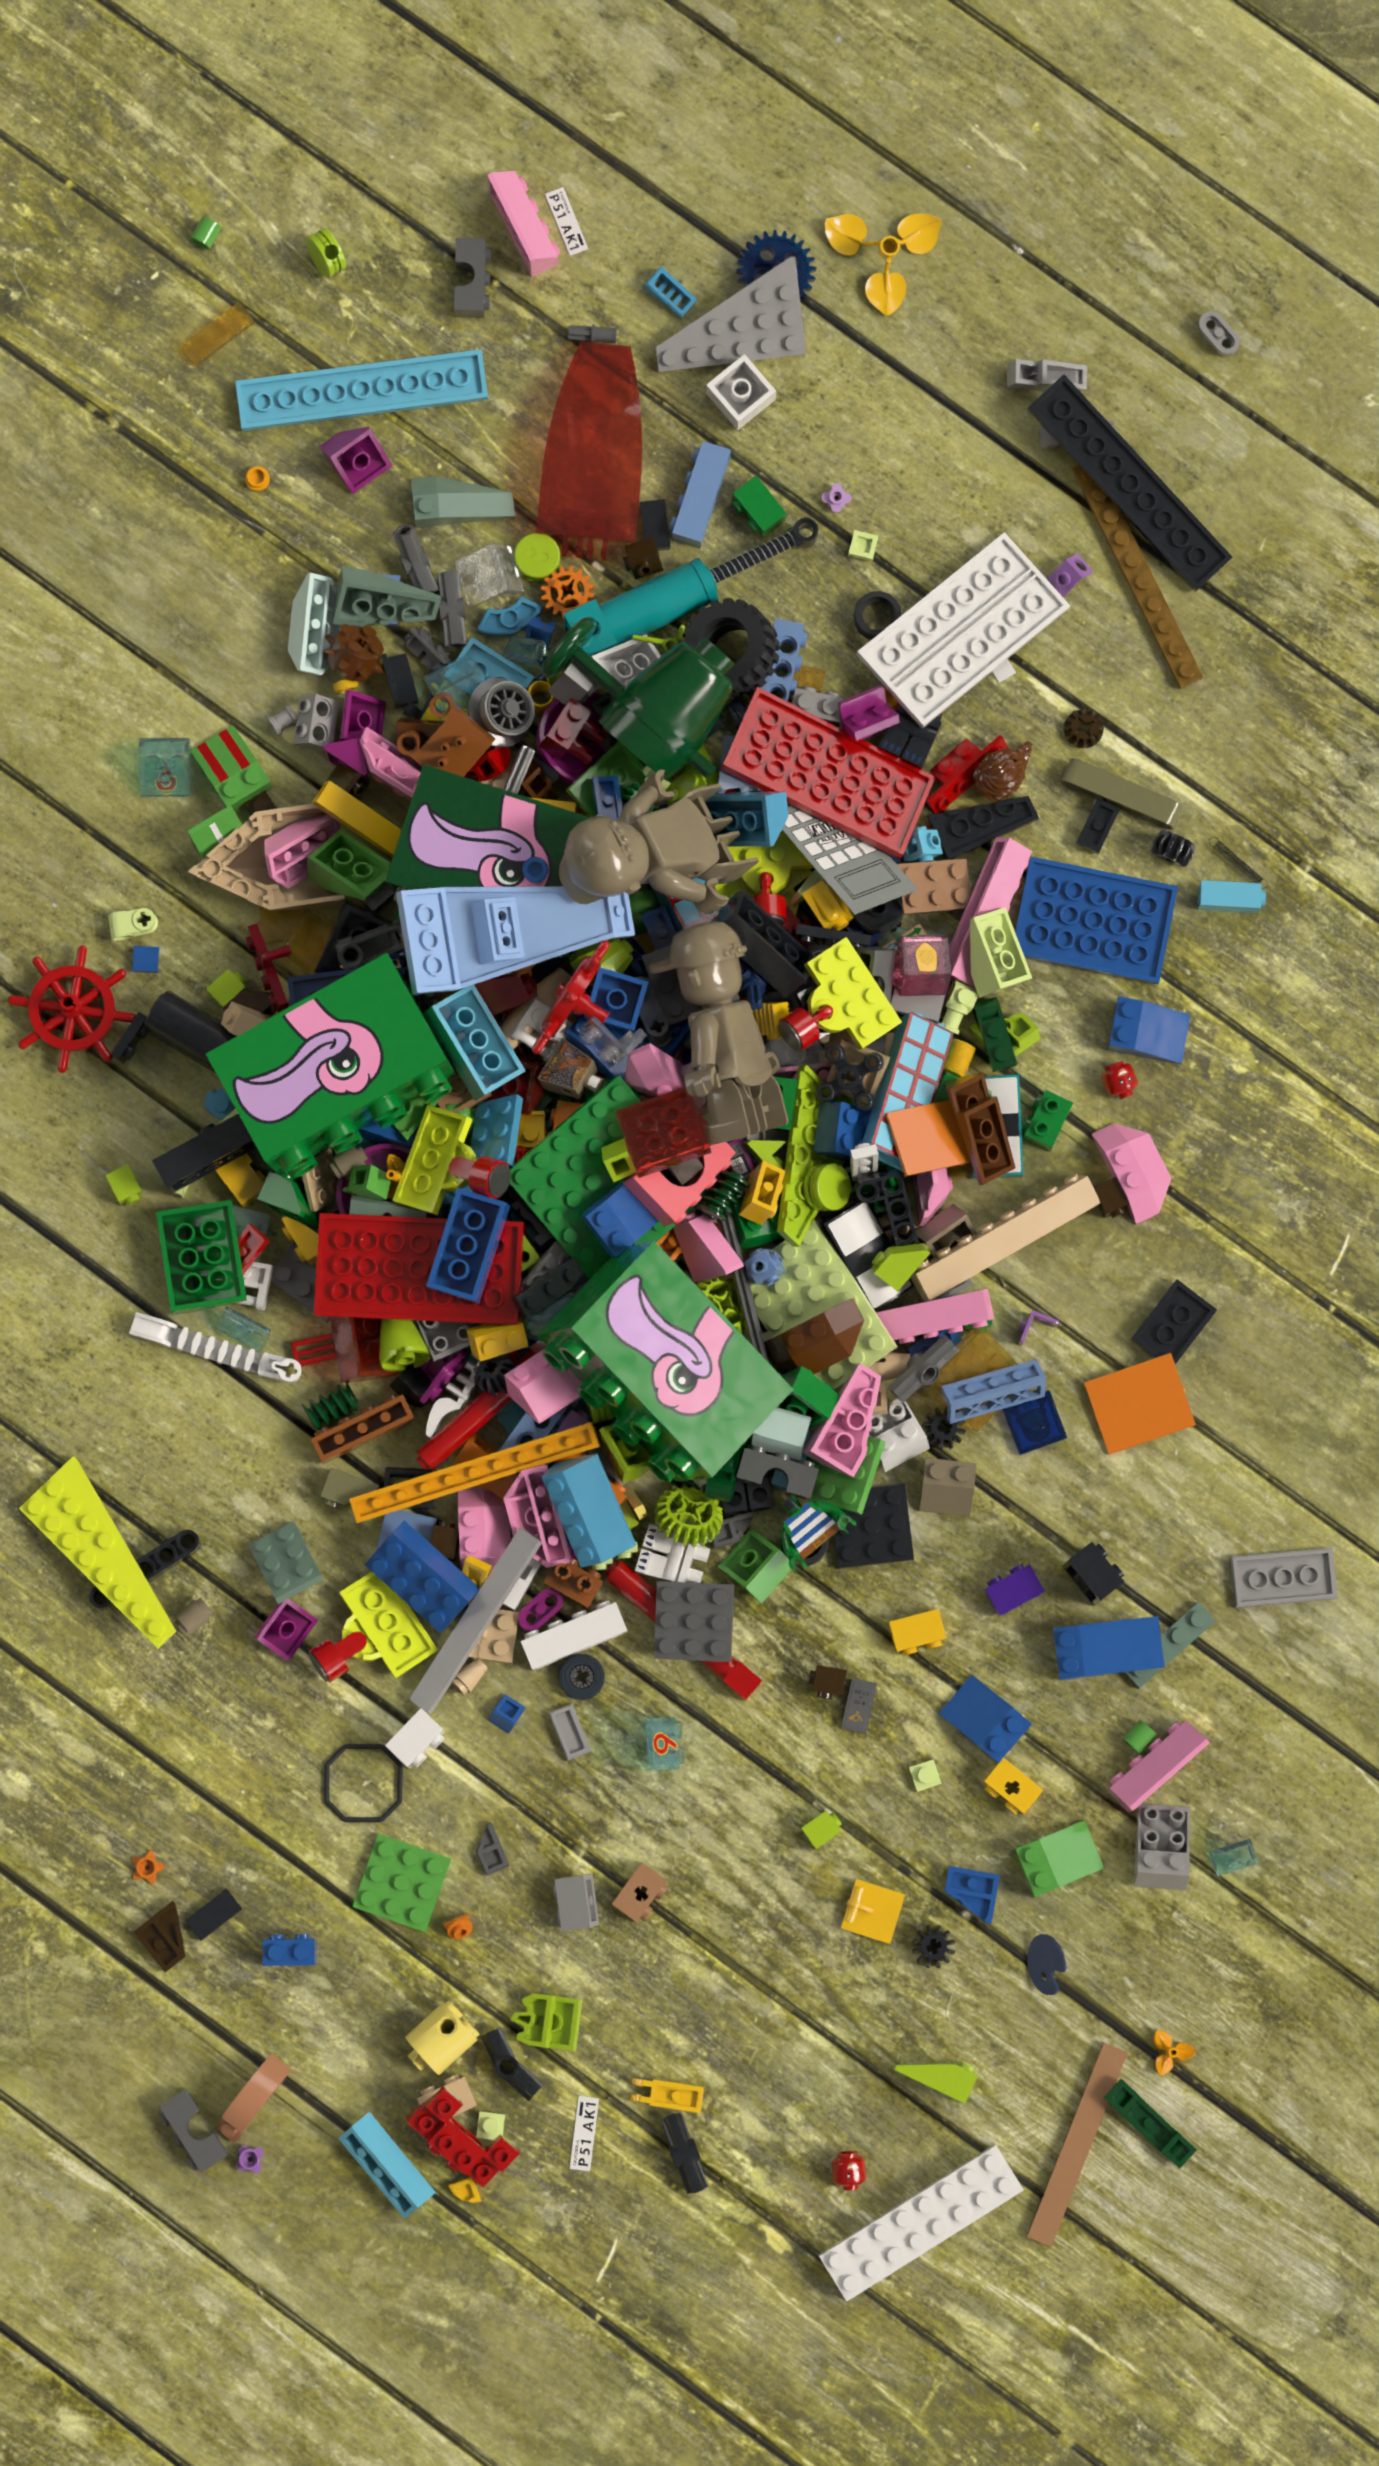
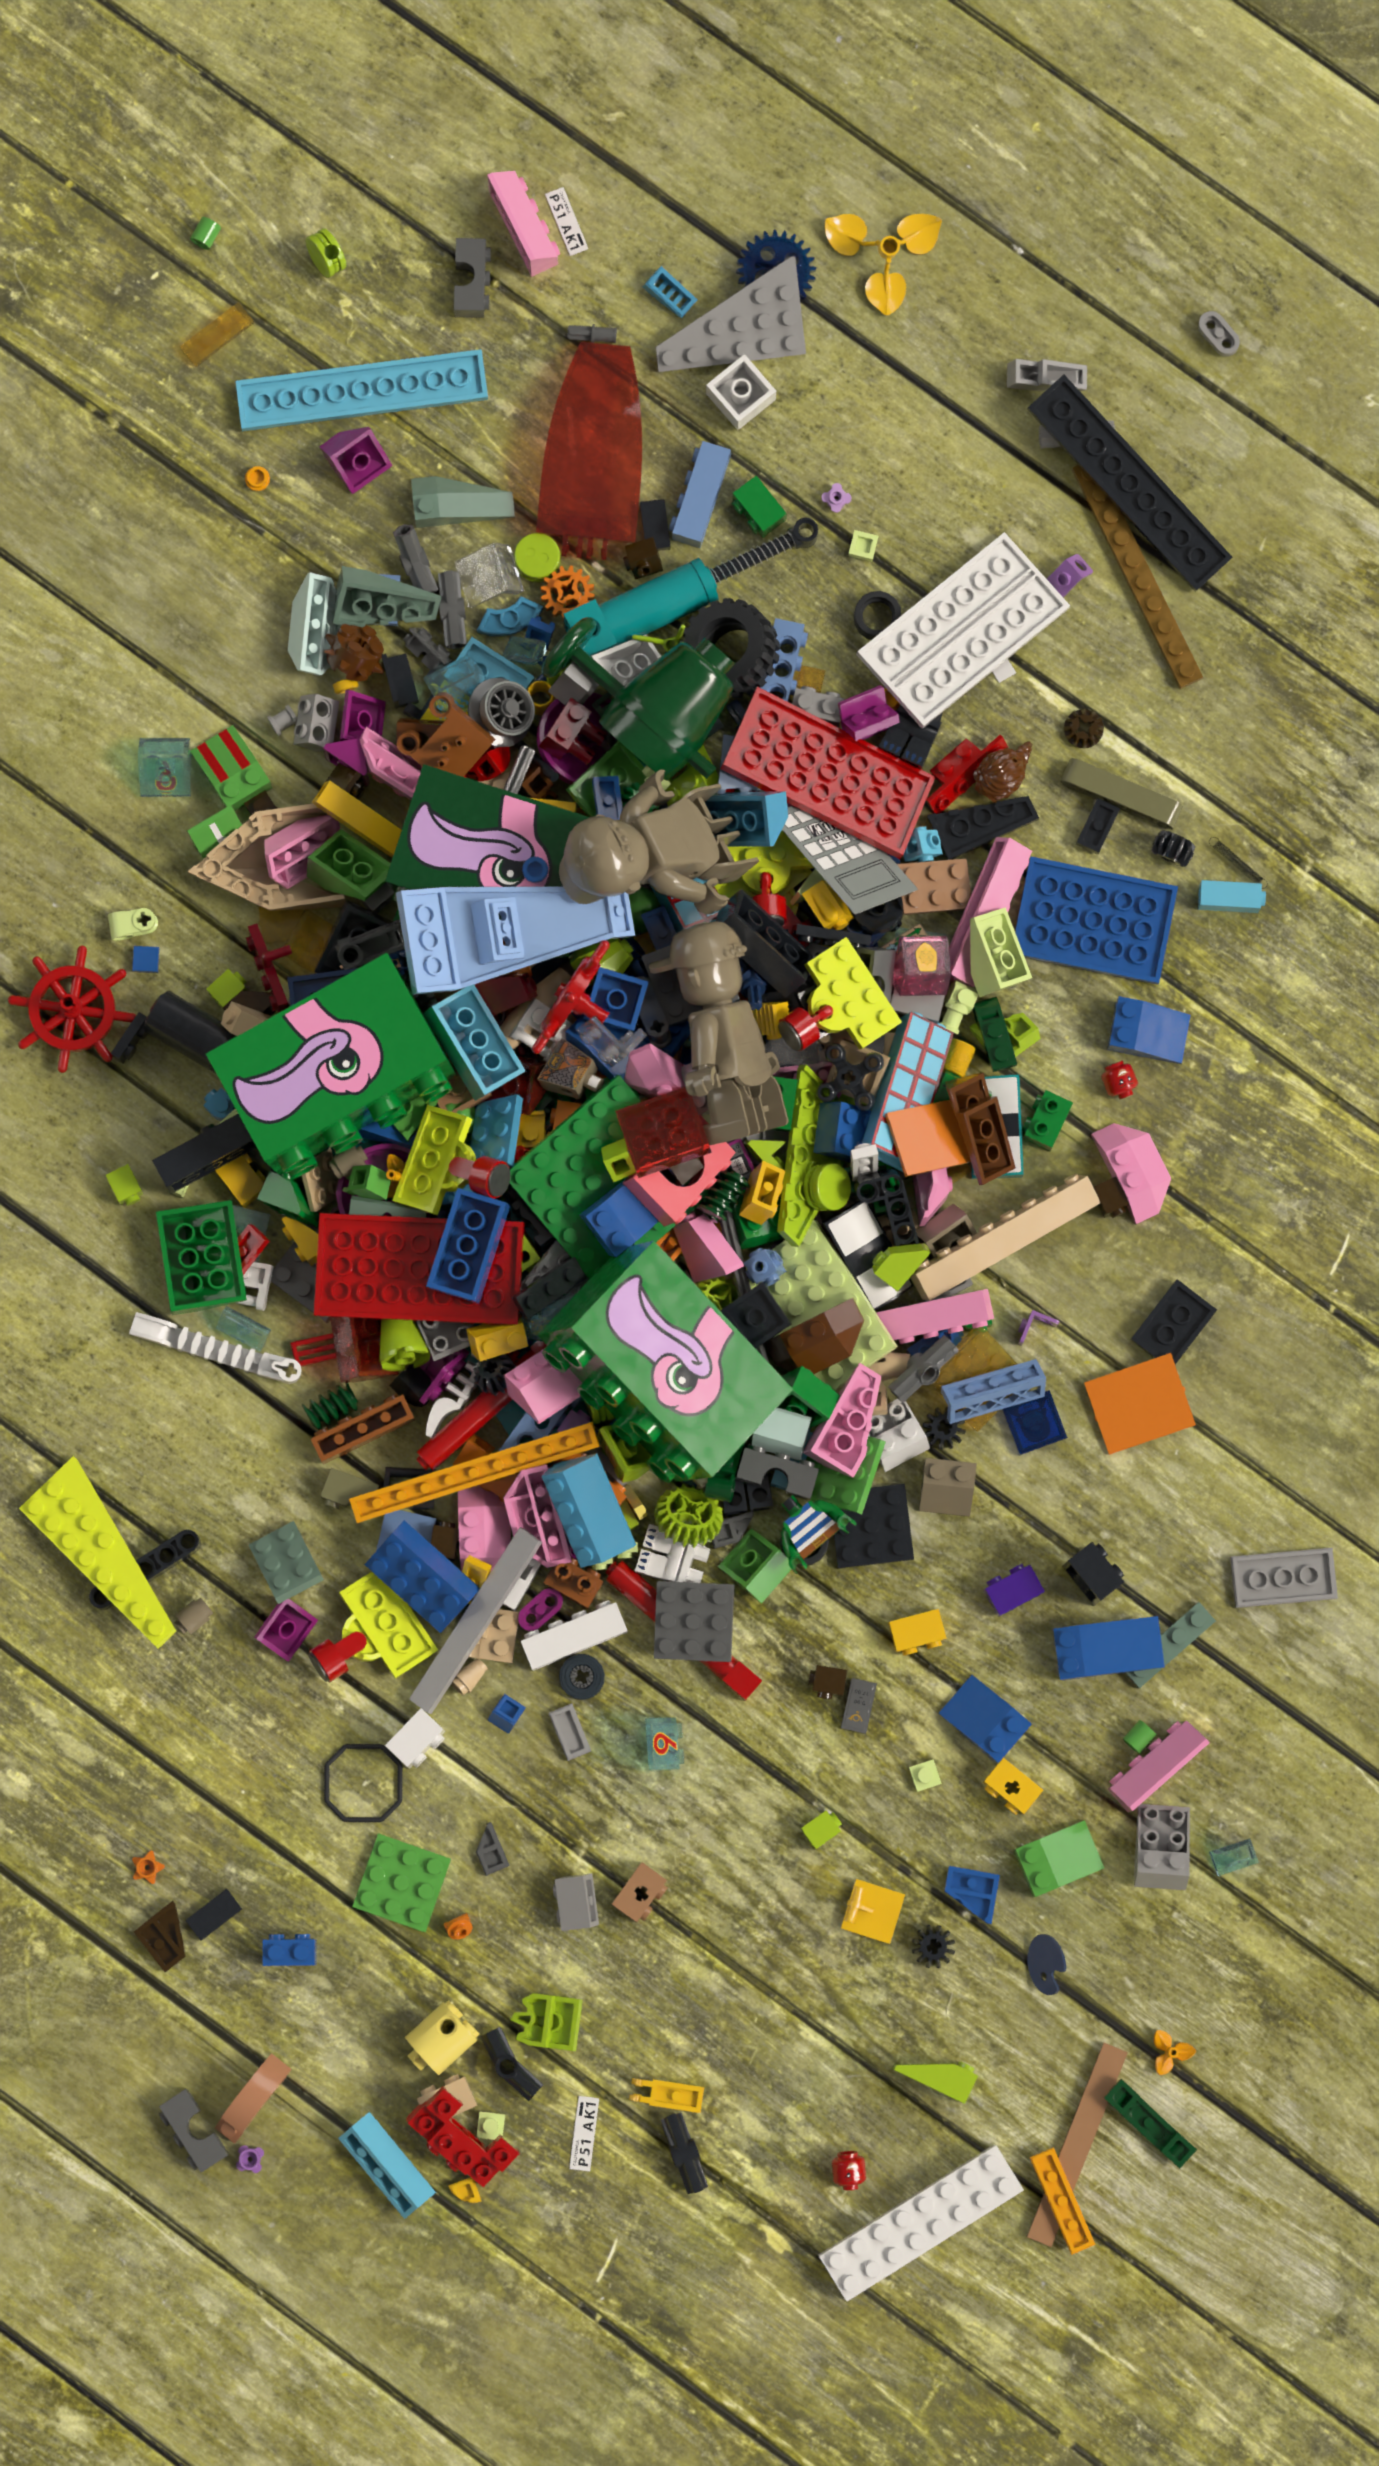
none -> black plate [720,1282,792,1349]
none -> light orange tile [1029,2147,1095,2255]

